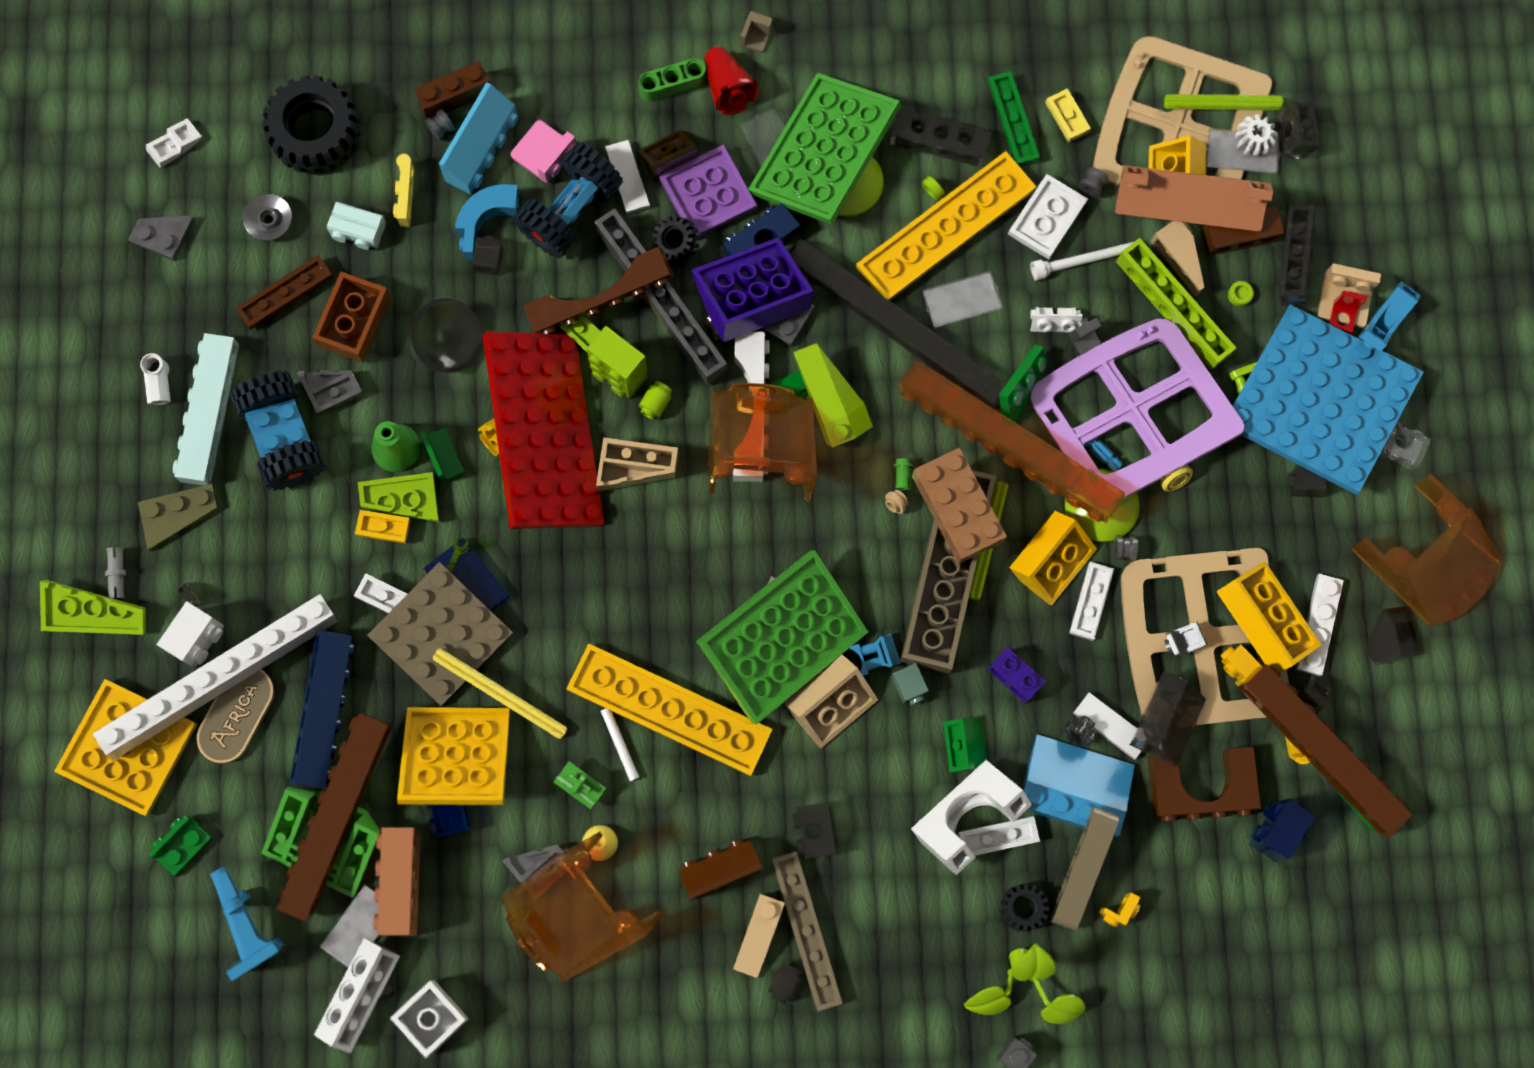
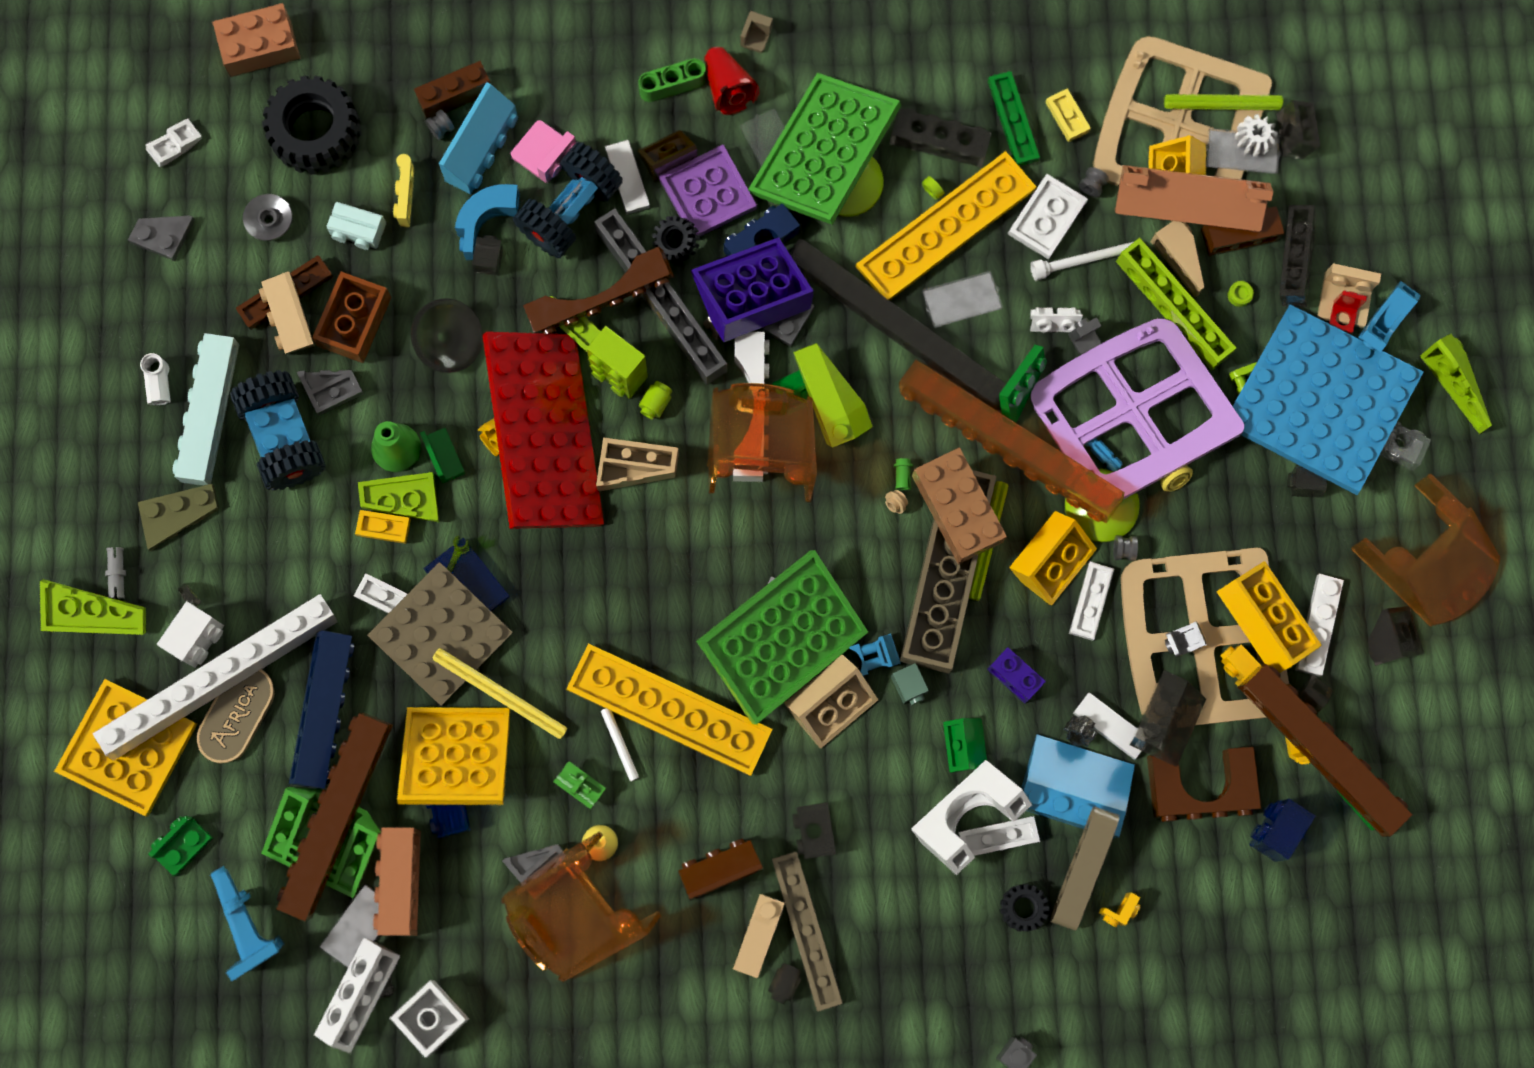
lime plant [964,944,1086,1024] -> none
none -> nougat brick [213,3,300,77]
none -> tan slope [259,271,315,355]
none -> lime wedge [1420,334,1492,434]

